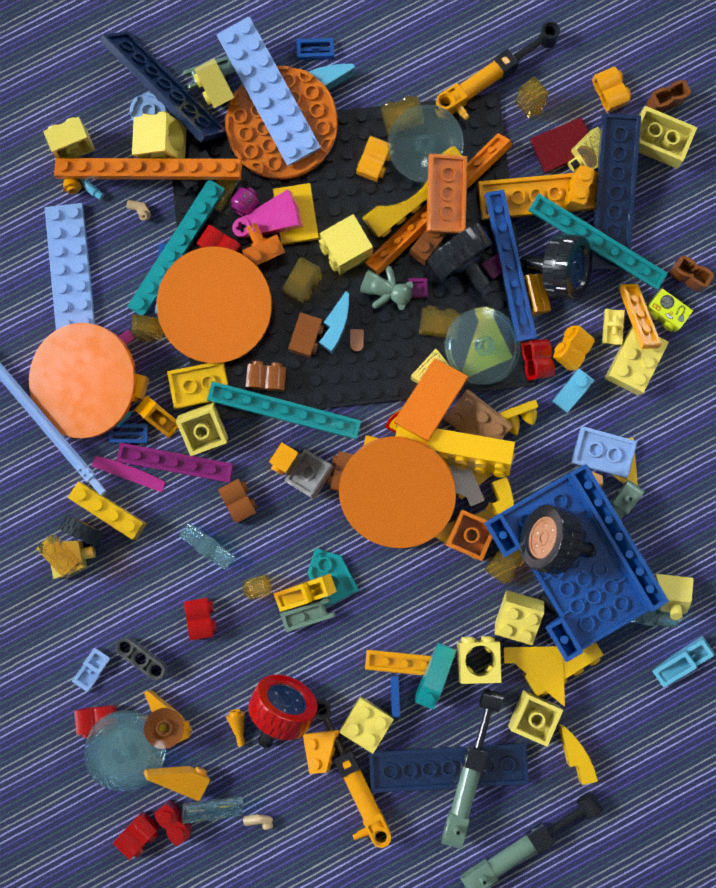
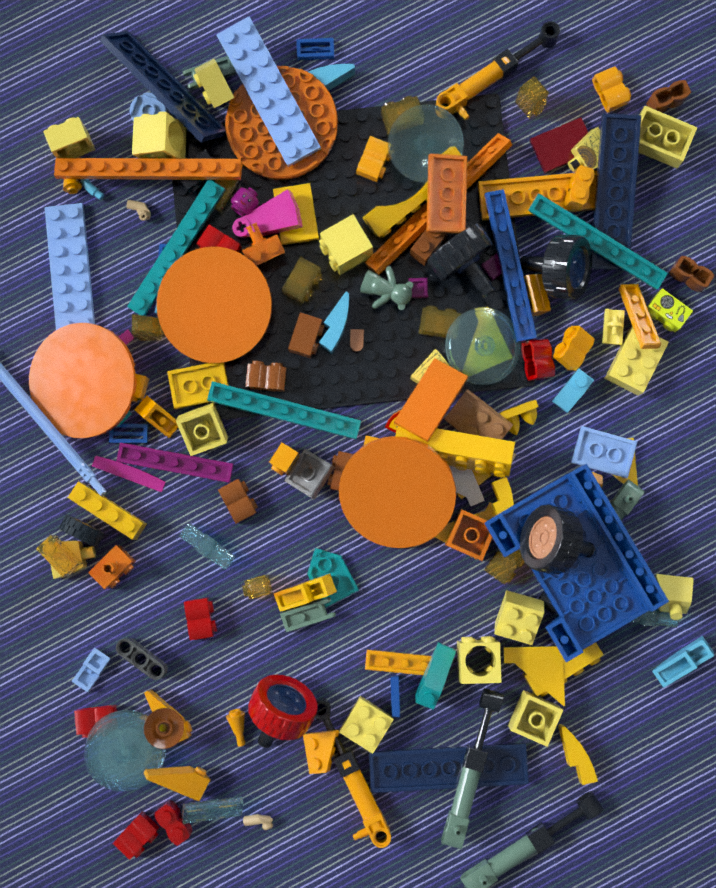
none -> orange brick [88,545,136,589]

